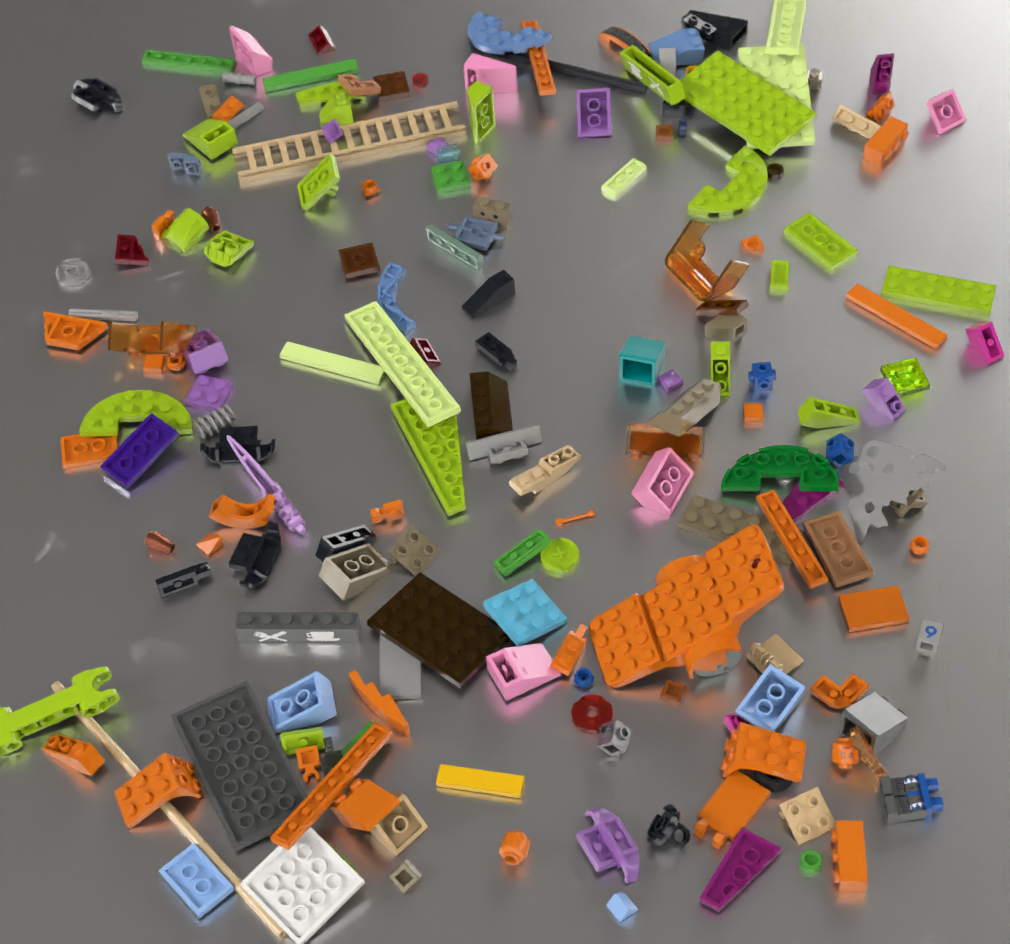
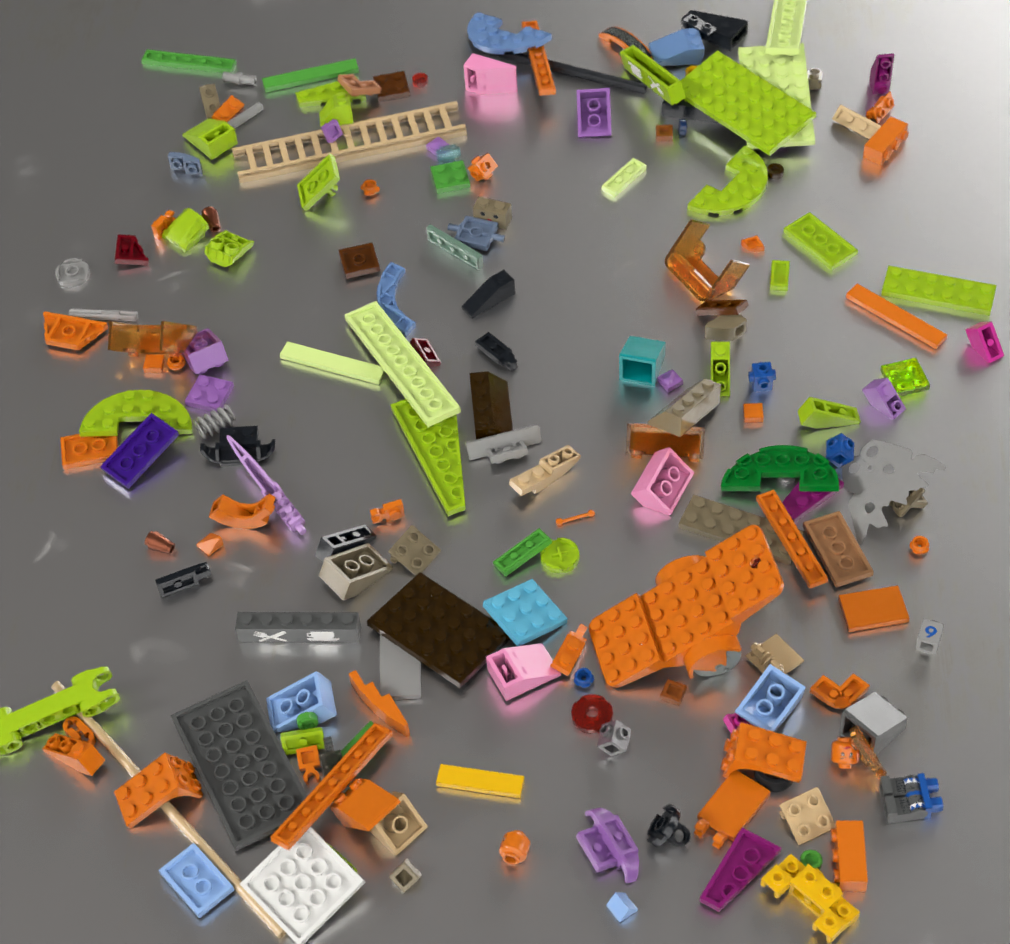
black plate [71,78,123,113] -> none
black plate [228,522,282,588] -> none
bright pink slope [229,26,273,77] -> none
dark red slope [308,25,336,55] -> none
lime slope [467,80,496,144] -> none
light grey tile [659,48,676,77] -> none
bright pink slope [926,89,966,134] -> none
none -> orange beam [63,716,96,746]
none -> bright green tile [296,712,318,730]
none -> yellow bracket [761,854,860,944]

